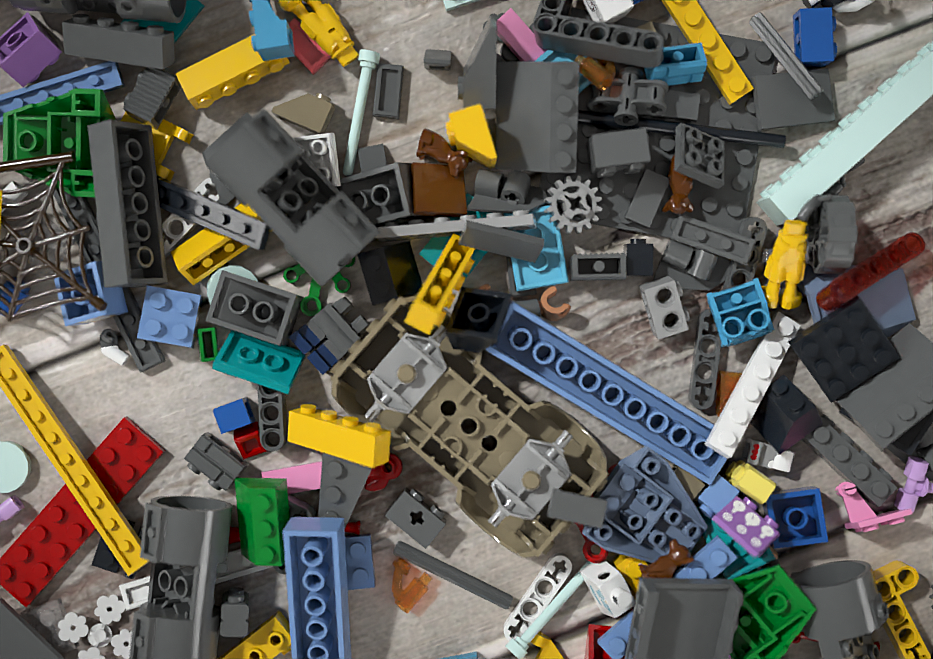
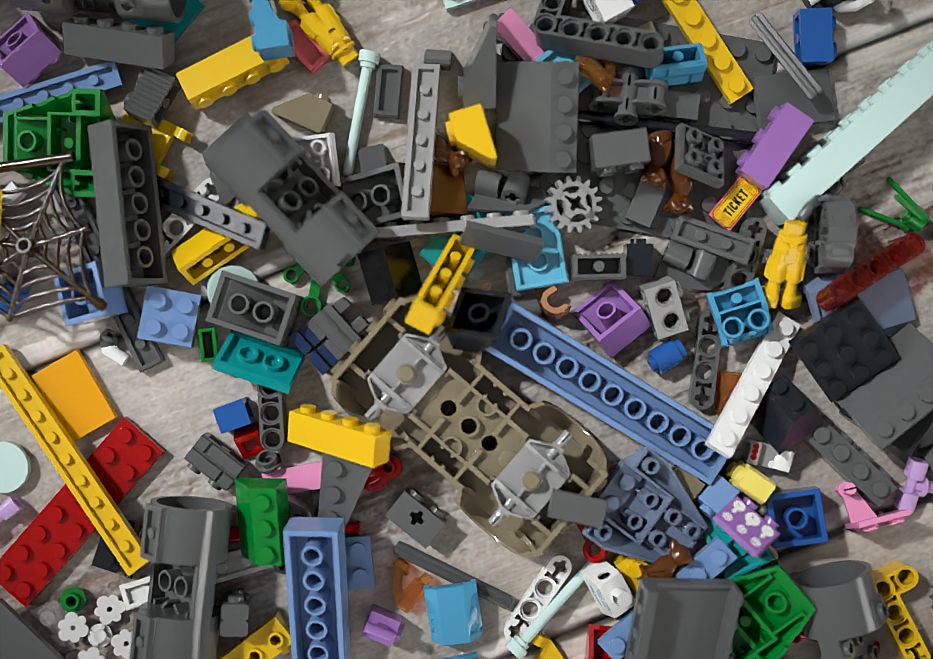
none -> light orange tile [32,350,118,442]
none -> green plate [60,586,87,613]
none -> dark grey plate [255,449,282,474]
none -> medium lavender brick [362,604,404,647]
none -> light grey plate [401,64,441,220]
none -> dark azure slope [424,579,483,646]
none -> medium lavender slope [572,280,652,358]
none -> reddish brown animal [640,130,674,191]
none -> blue brick [646,338,688,374]
none -> tile [707,176,763,231]
none -> medium lavender brick [735,102,814,190]
none -> green plant [858,177,930,232]

